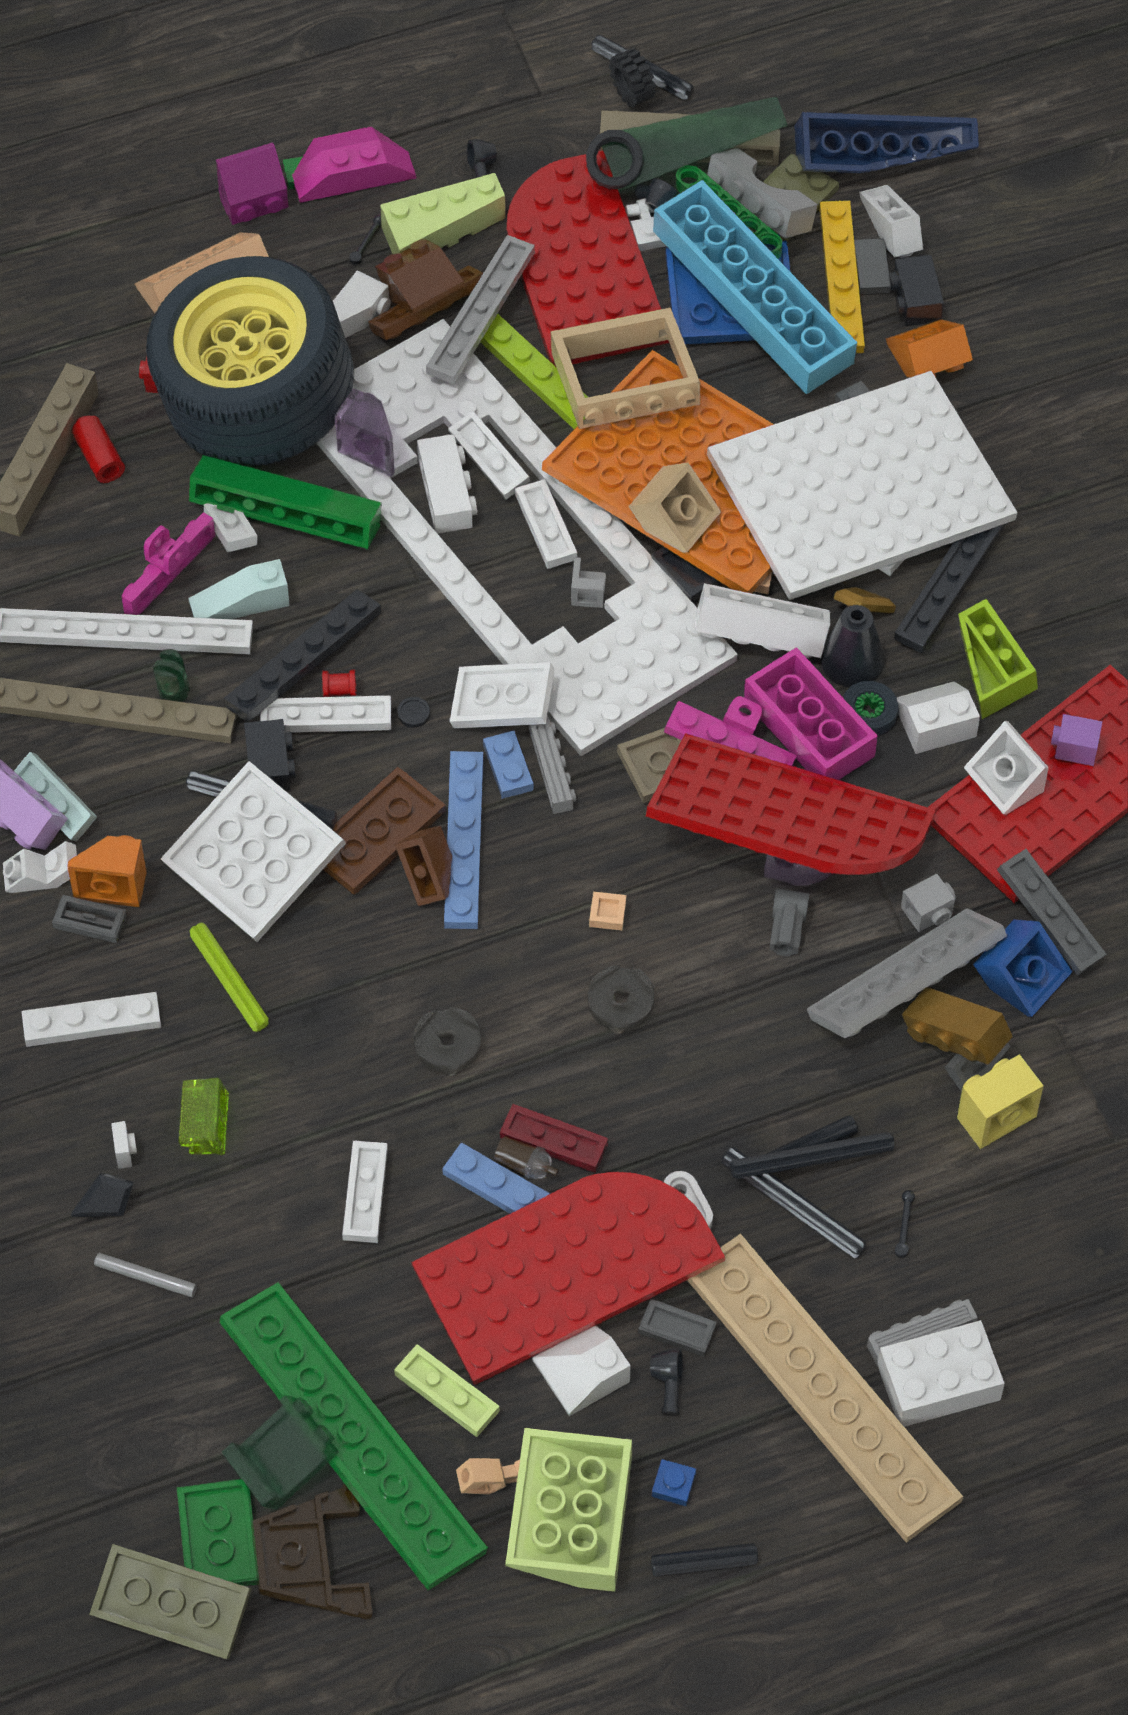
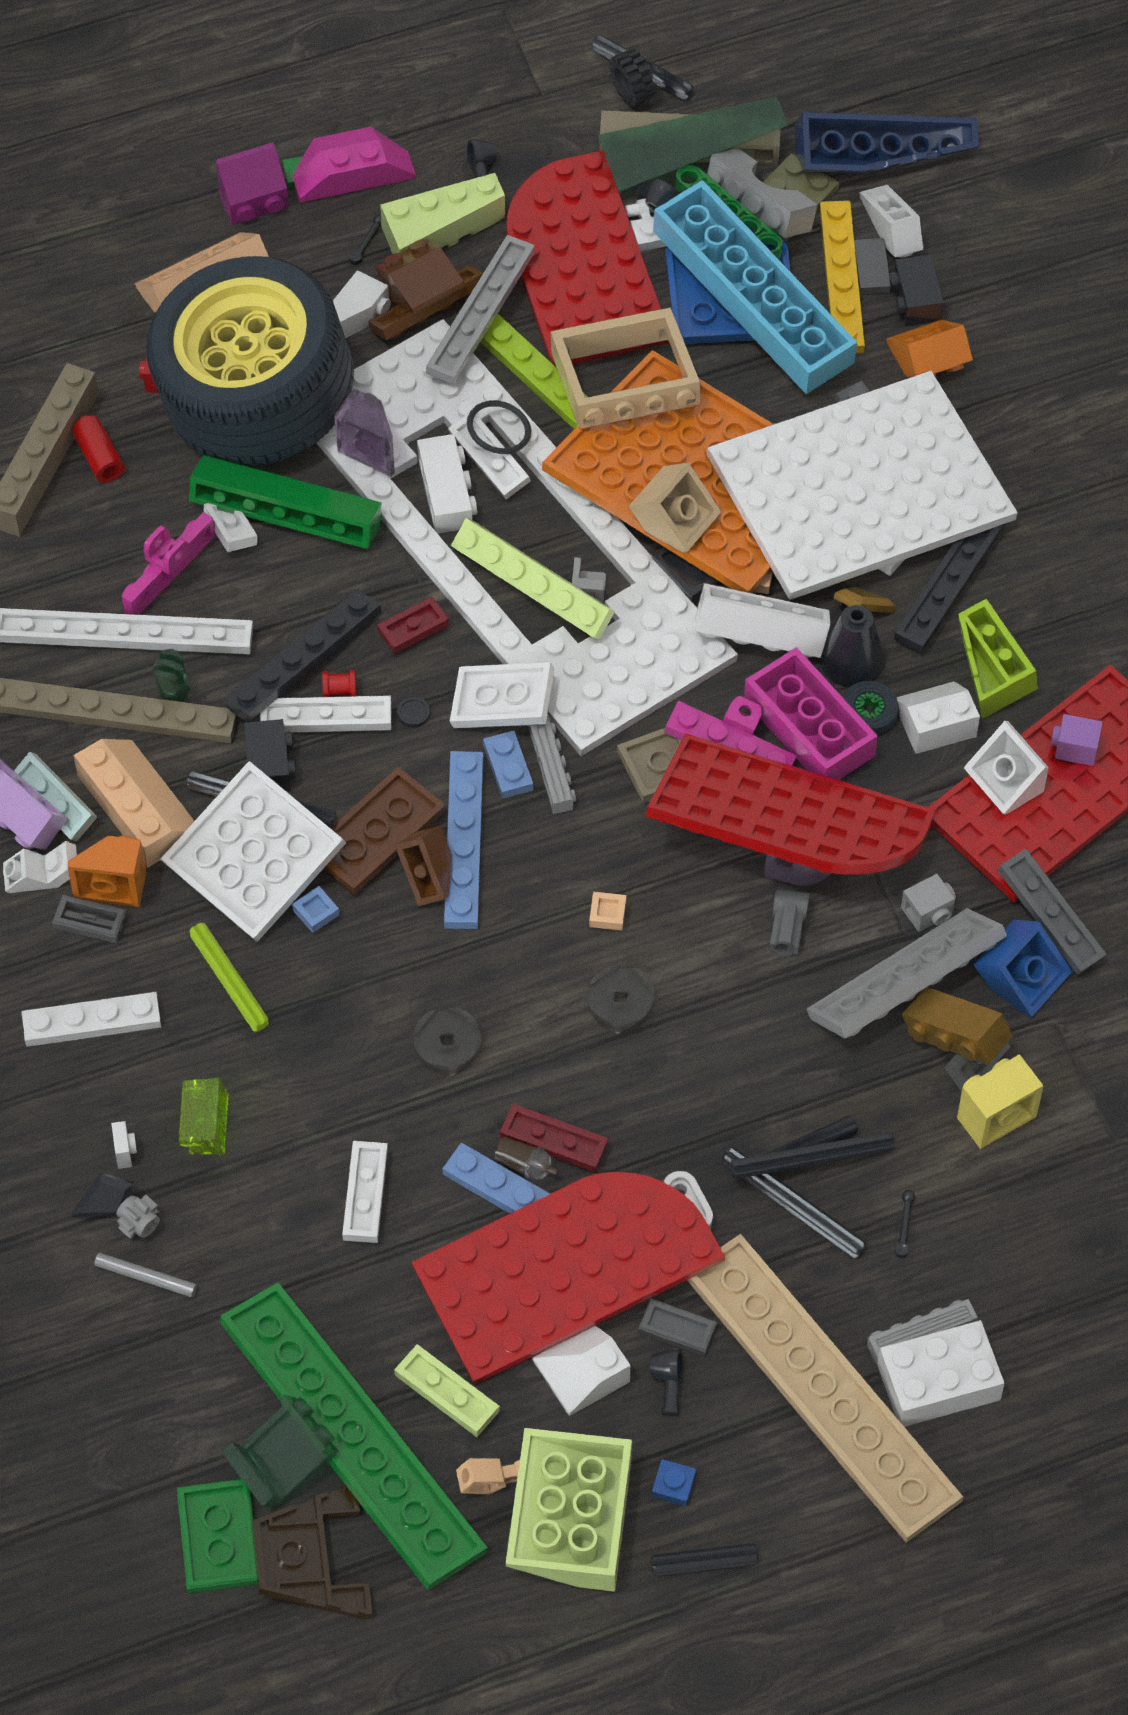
olive plate [89,1544,252,1660] -> none
light aqua slope [189,559,289,619] -> none
white plate [515,479,577,569] -> none
black tyre [586,130,643,189] -> none
none -> light nougat slope [74,739,194,868]
none -> light grey gear [117,1195,160,1239]
none -> medium blue plate [292,886,340,933]
none -> dark red plate [377,596,449,654]
none -> yellowish green plate [451,518,615,639]
none -> black tyre [467,400,531,454]

